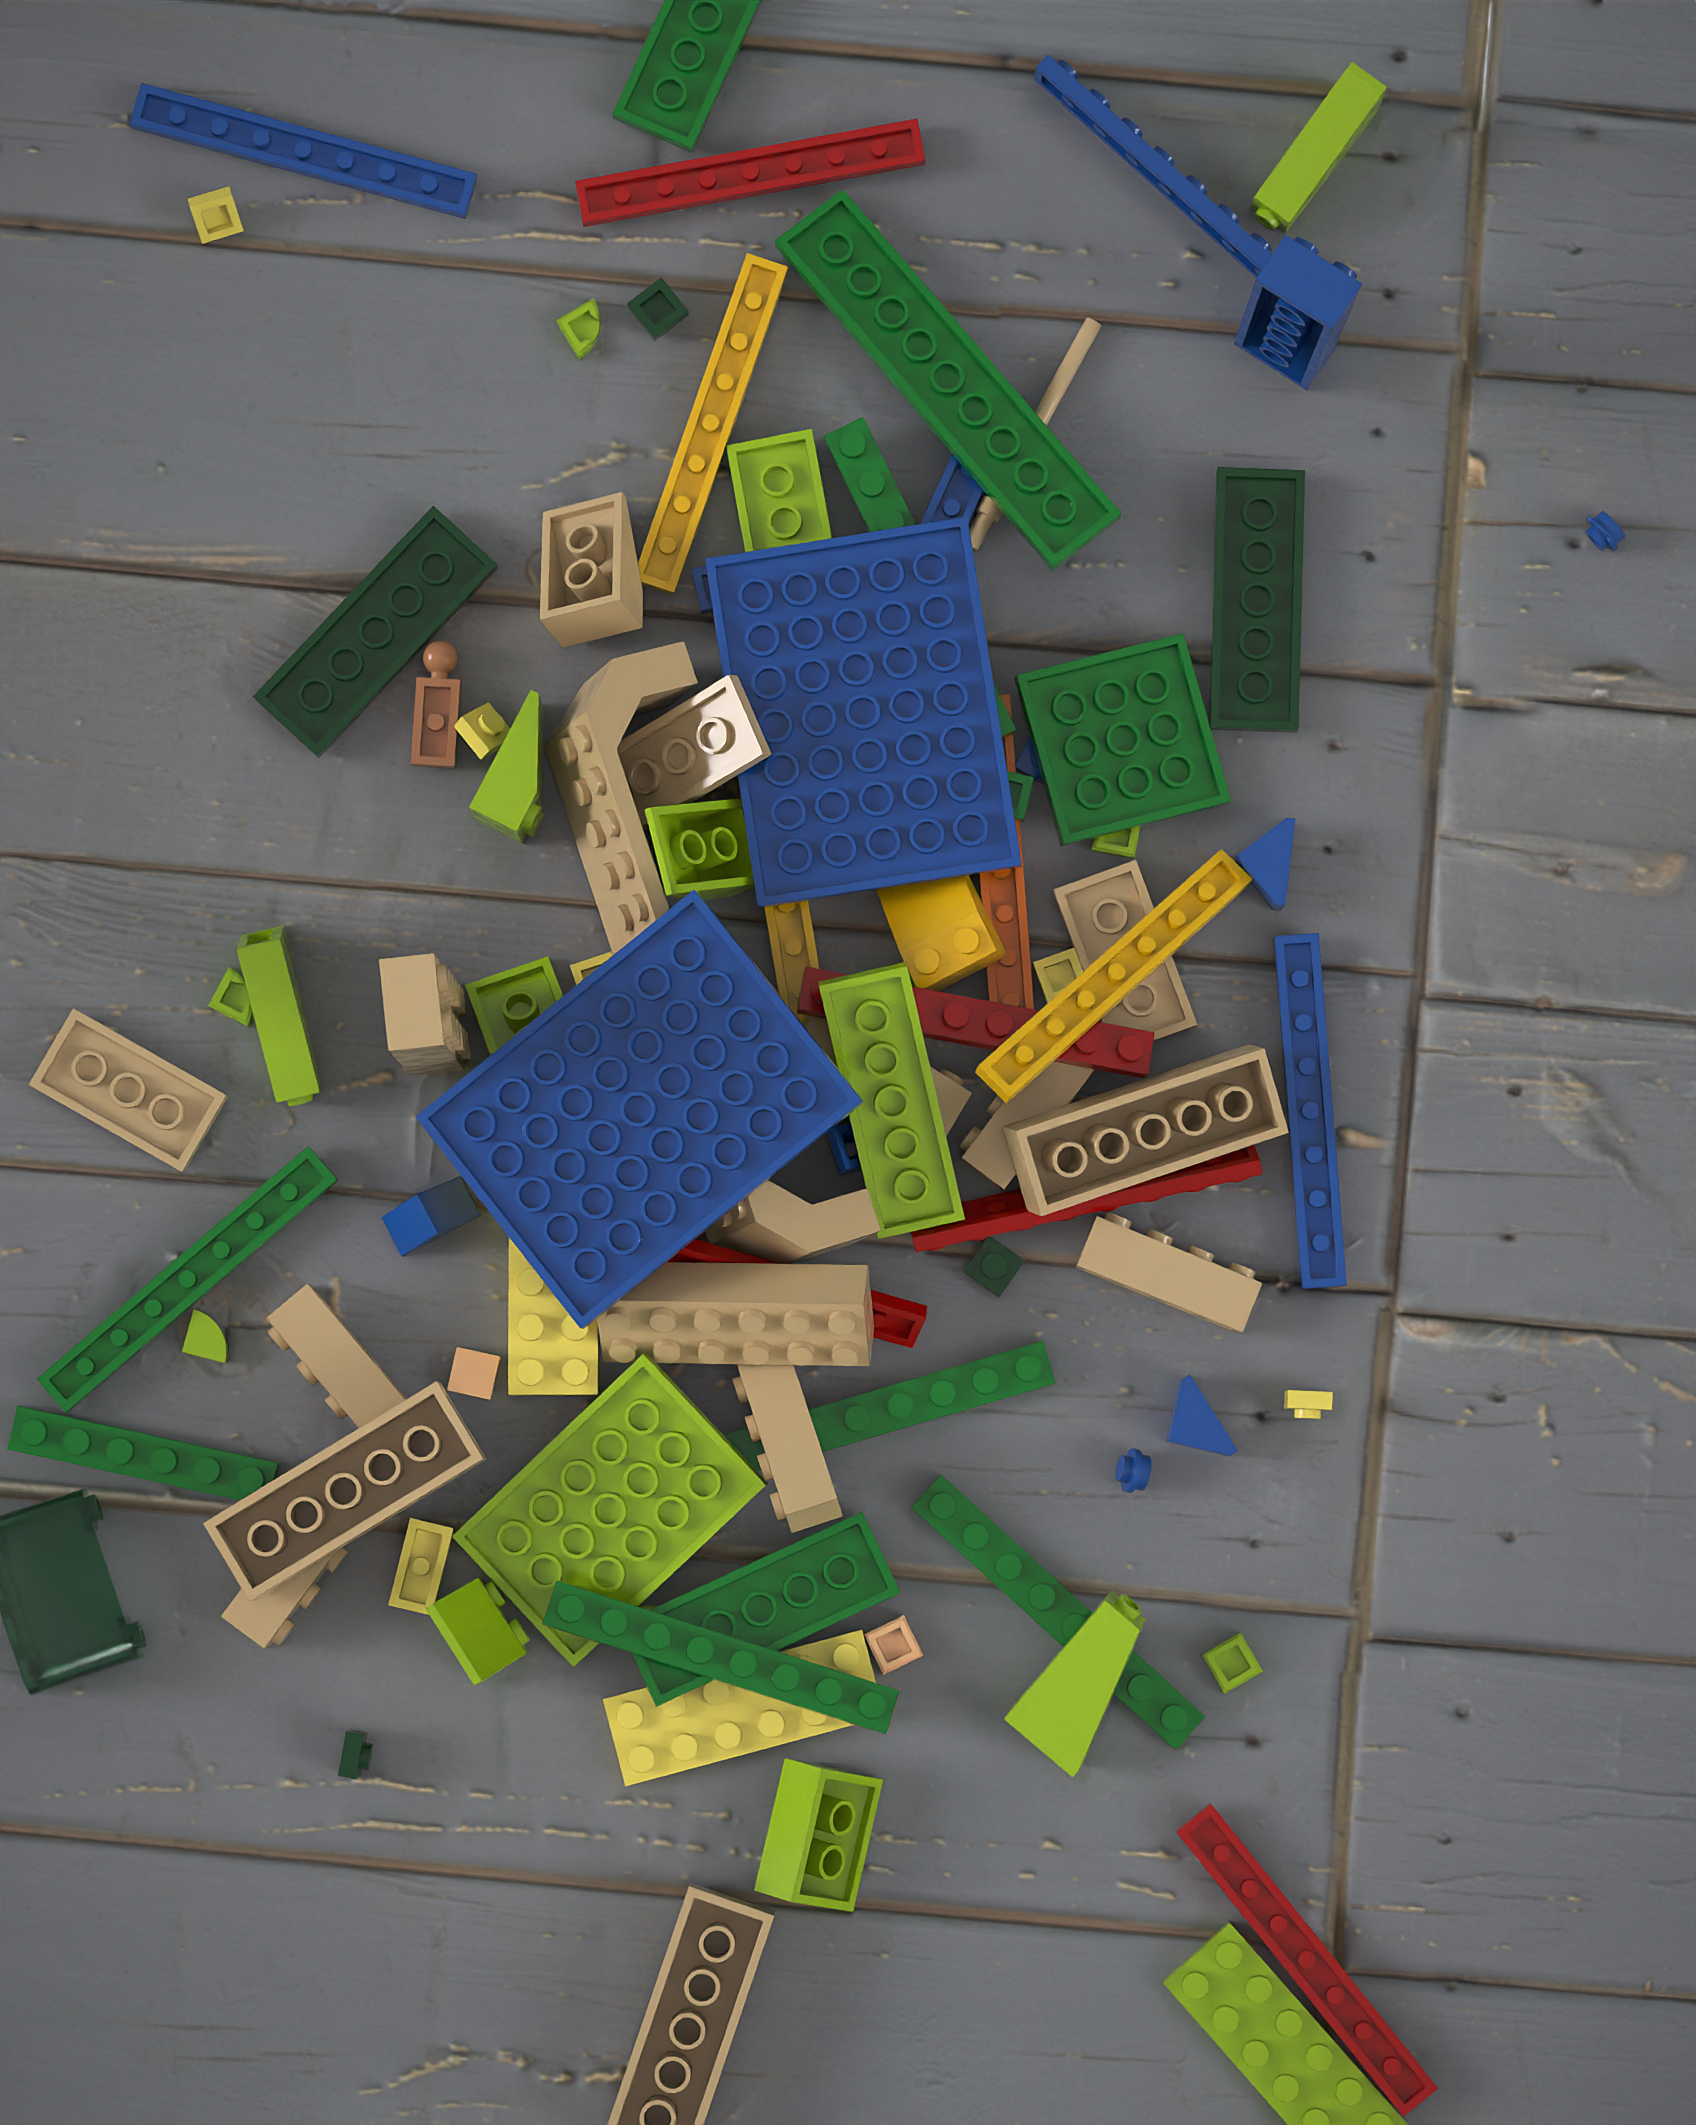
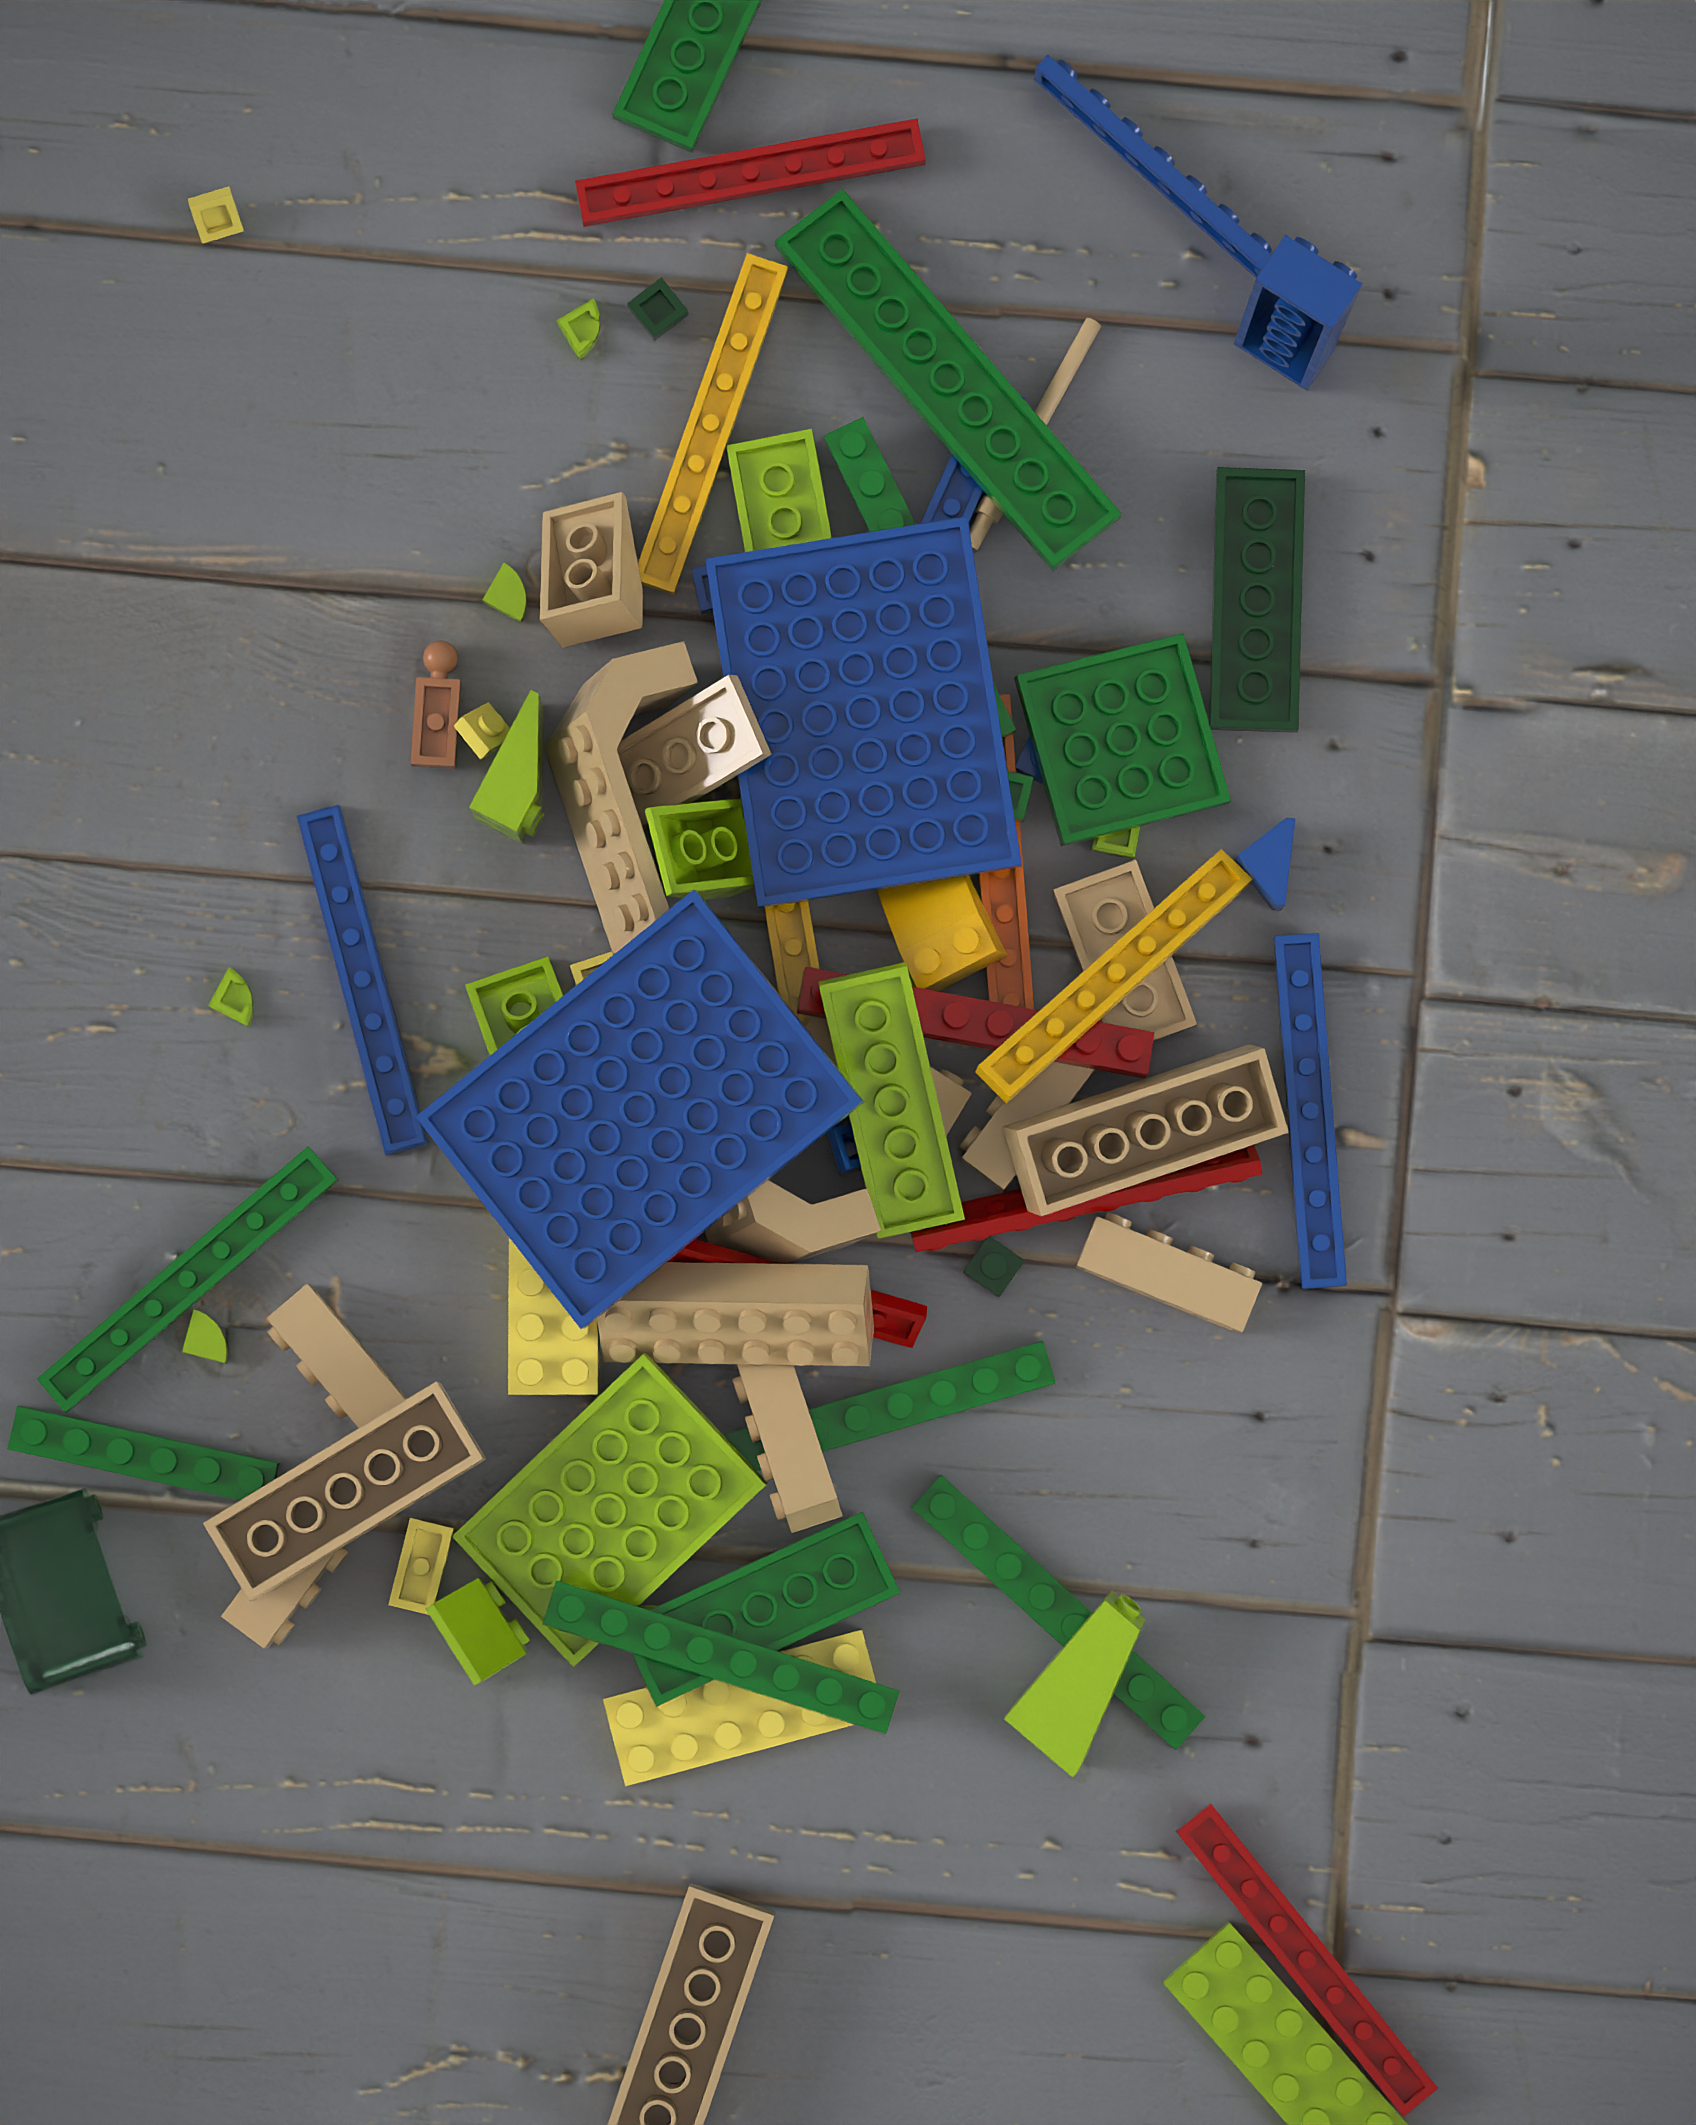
tan plate [28,1008,228,1173] -> none
blue plate [129,83,478,219] -> none
lime slope [236,925,321,1106] -> none
dark green plate [253,506,498,758] -> none
dark green plate [338,1730,373,1779] -> none
tan brick [379,953,471,1076] -> none
blue slope [381,1176,481,1257] -> none
light nougat tile [447,1347,501,1400] -> none
lime slope [754,1758,883,1912] -> none
light nougat tile [864,1615,923,1675] -> none
light yellow plate [1032,948,1083,1004] -> none
blue plate [1116,1448,1151,1493] -> none
blue slope [1166,1375,1238,1456] -> none
lime tile [1201,1632,1263,1694] -> none
lime slope [1251,62,1387,234] -> none
light yellow plate [1284,1390,1333,1419] -> none
blue plate [1585,511,1625,551] -> none
none -> blue tile [297,805,429,1156]
none -> lime tile [482,563,527,624]

